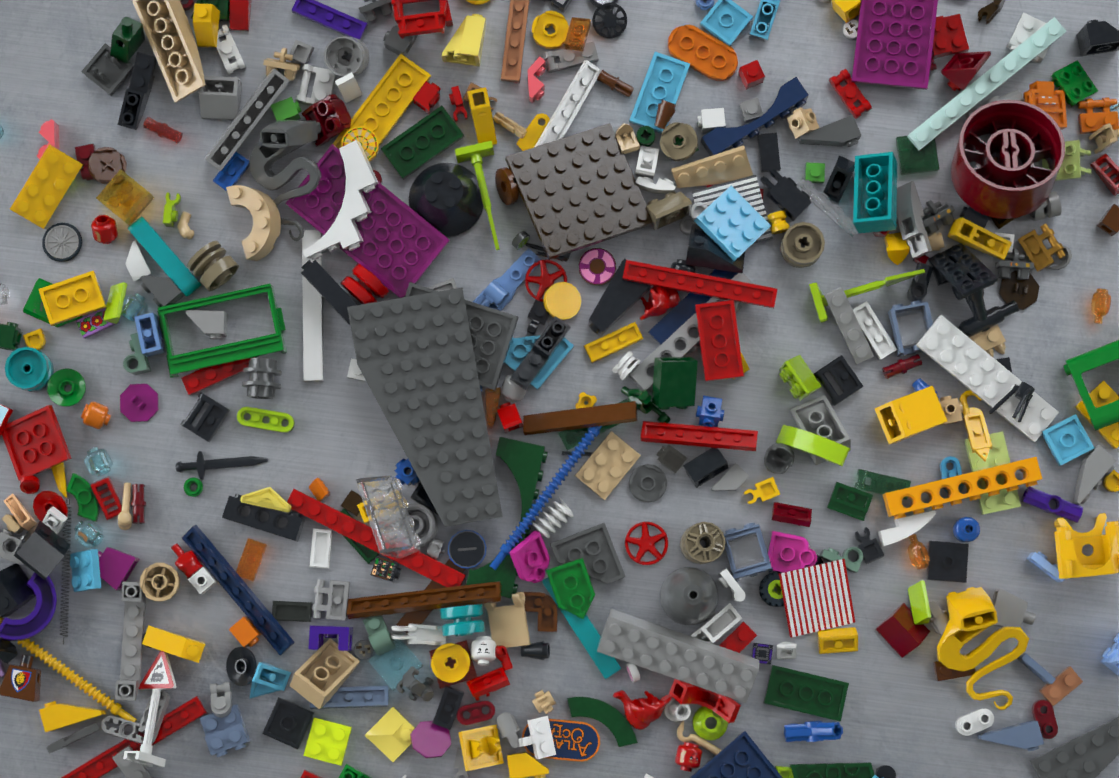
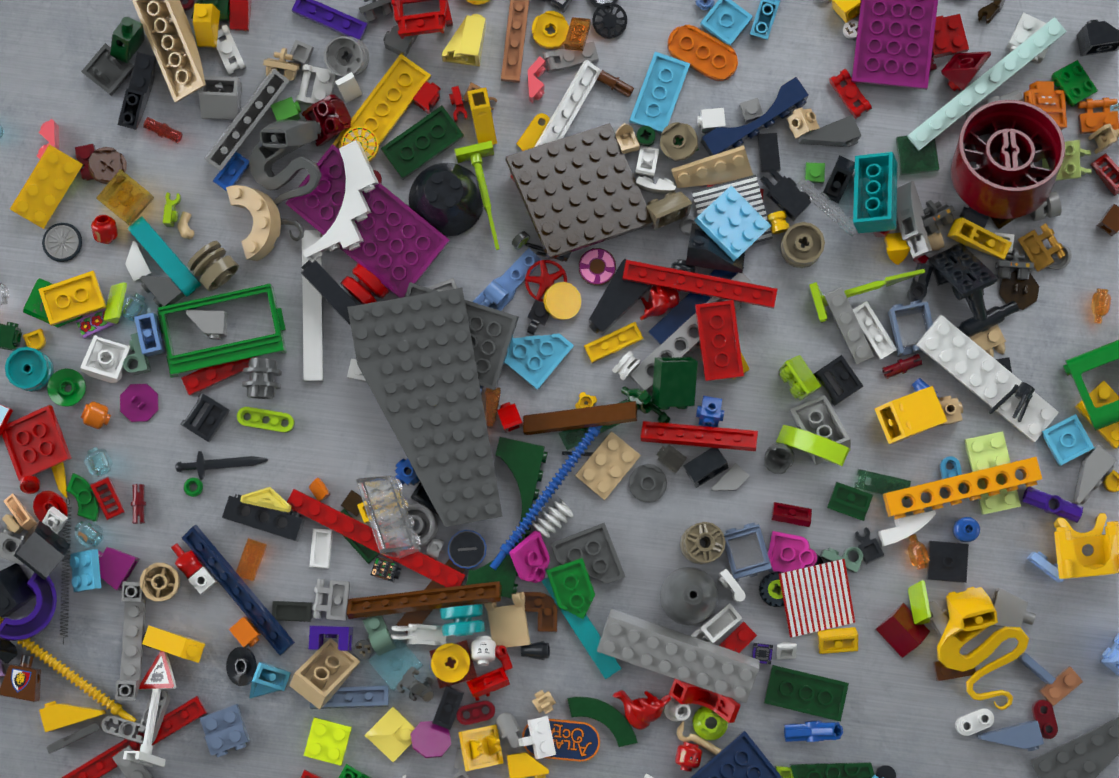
tan piece [118,483,132,530] -> none
light grey plate [210,682,232,718] -> none
black plate [262,697,314,749] -> none
tan axle [493,112,527,138] -> none
reddish brown tile [495,167,519,205] -> none
light grey head [500,375,527,403] -> none
black slope [510,316,571,390] -> none
red wheel [625,522,668,565] -> none
white tile [626,663,640,683] -> none
reddish brown cone [654,100,676,130] -> none
white tile [690,202,708,220] -> none
red brick [738,60,765,90] -> none
yellow plate [744,477,780,504] -> none
yellow plate [959,390,992,461] -> none
none -> white slope [80,335,131,383]

